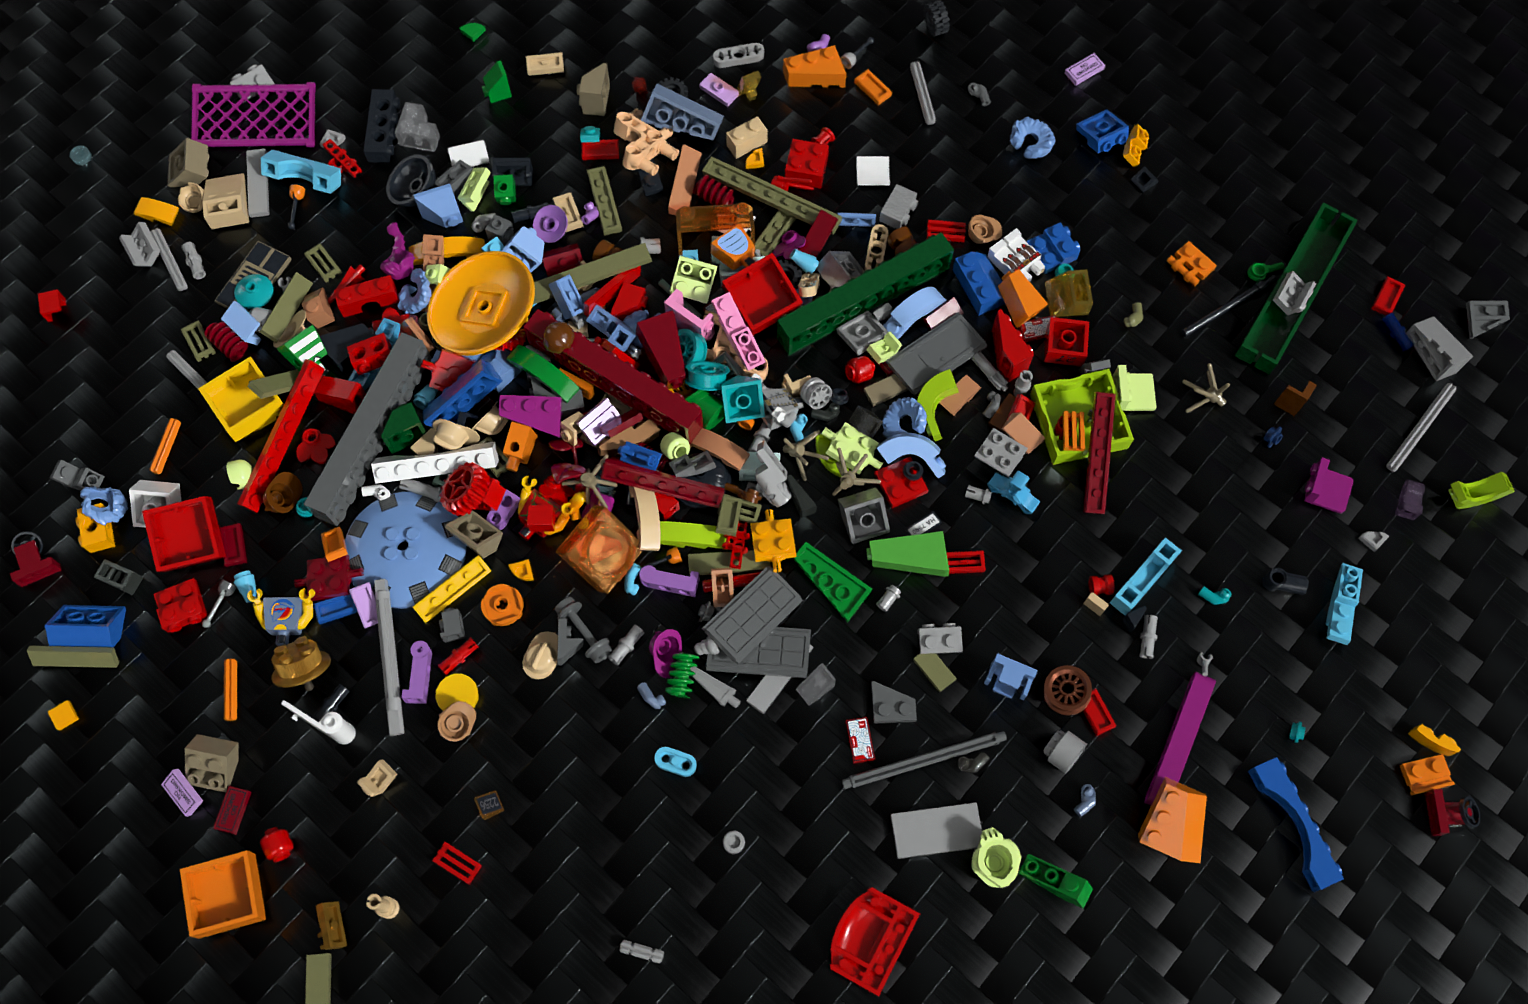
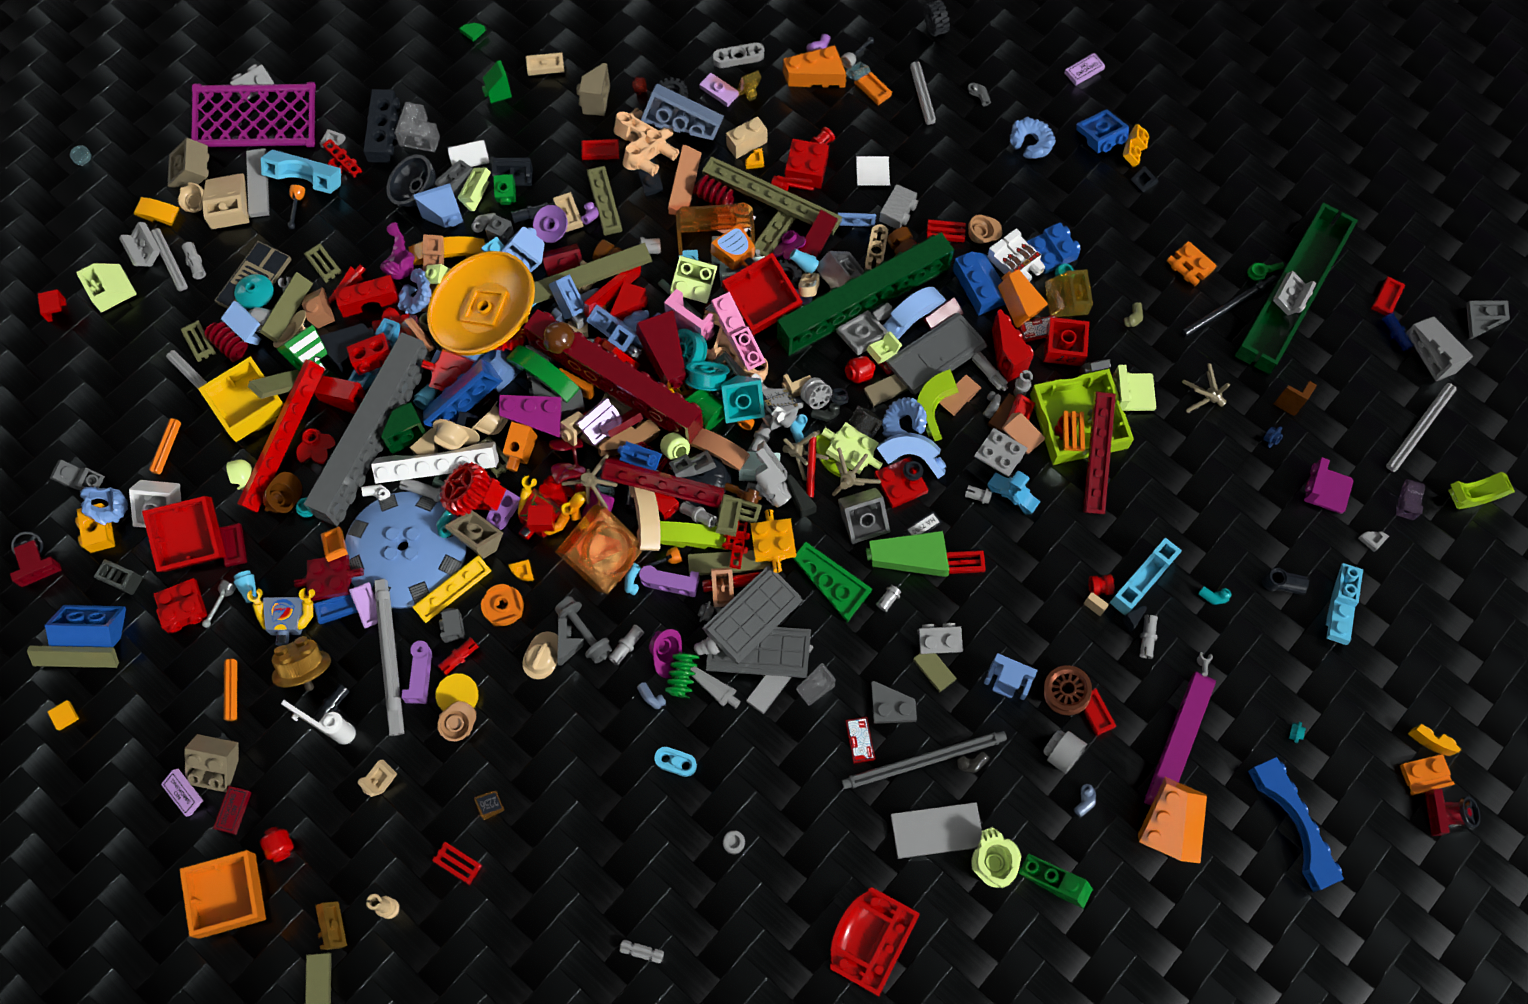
teal plate [580,126,600,143] -> none
none -> yellowish green slope [76,263,136,312]
none -> teal arm [436,510,454,538]
none -> light grey pin [680,501,718,528]
none -> red bar [806,437,817,498]
none -> clear light blue tile [846,62,871,81]

